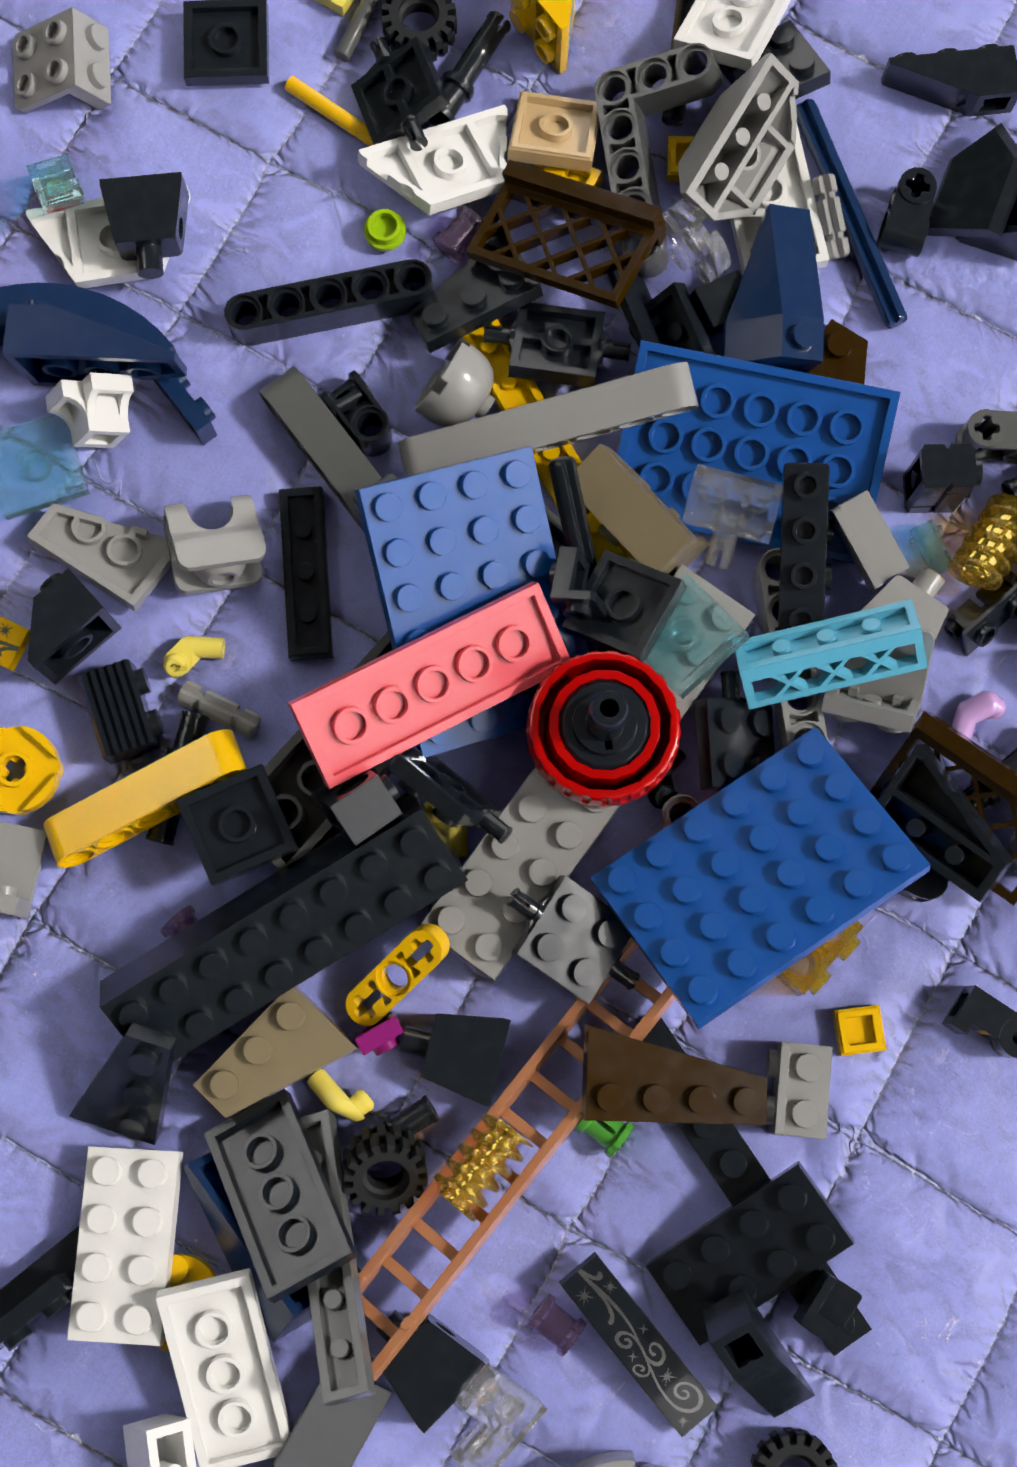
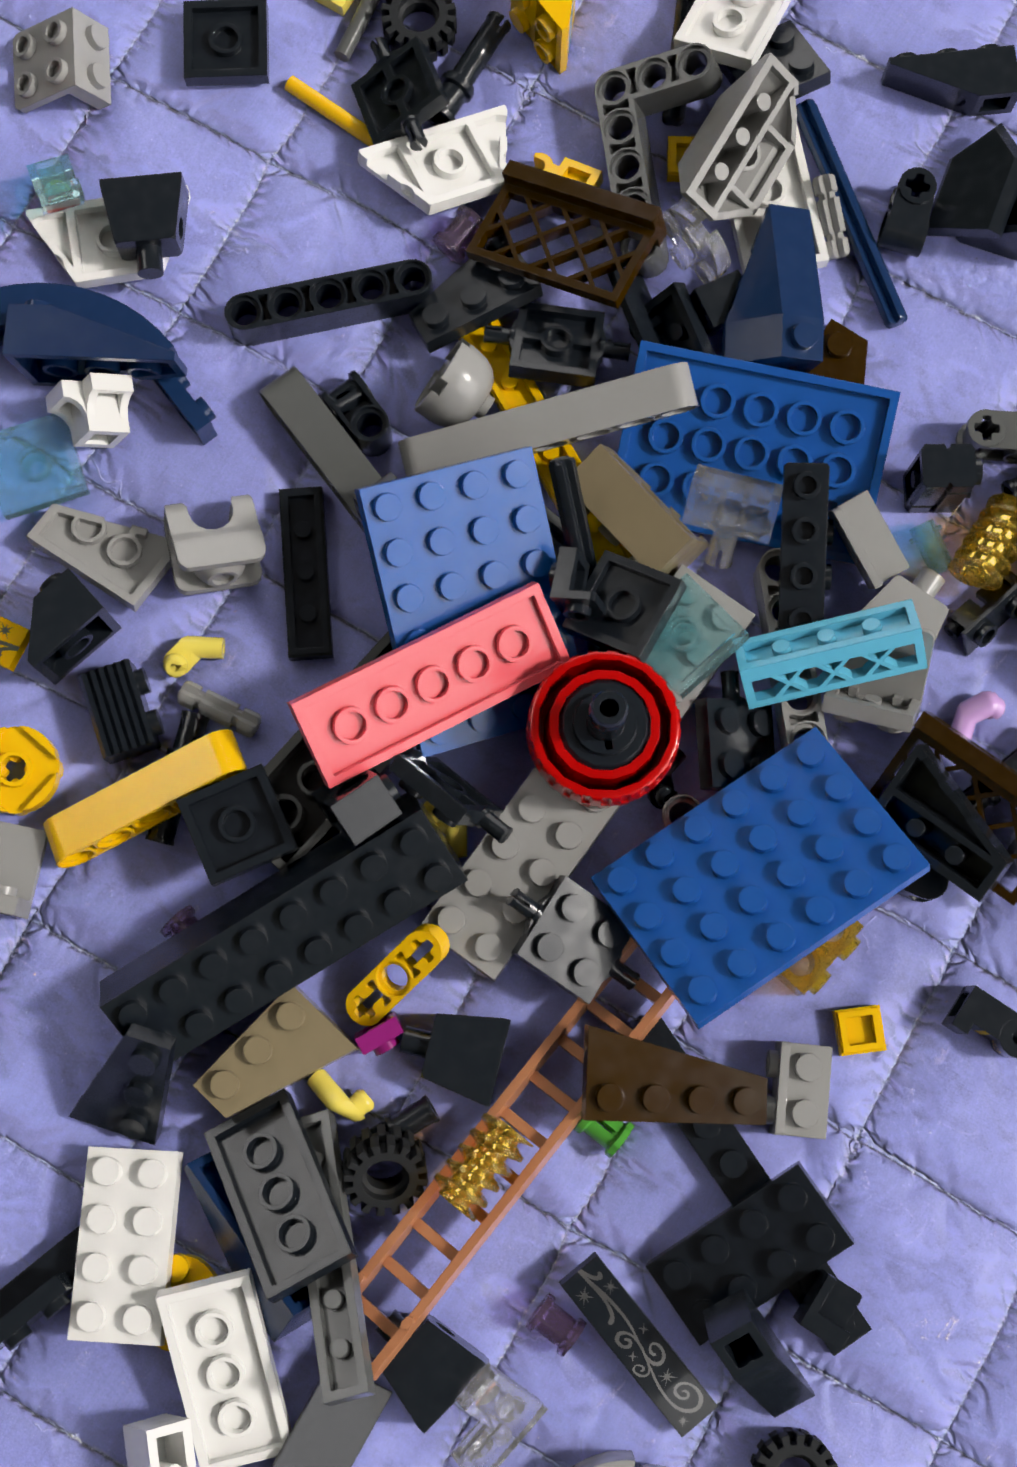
lime plate [364,209,406,252] -> none
tan tile [507,91,600,172] -> none

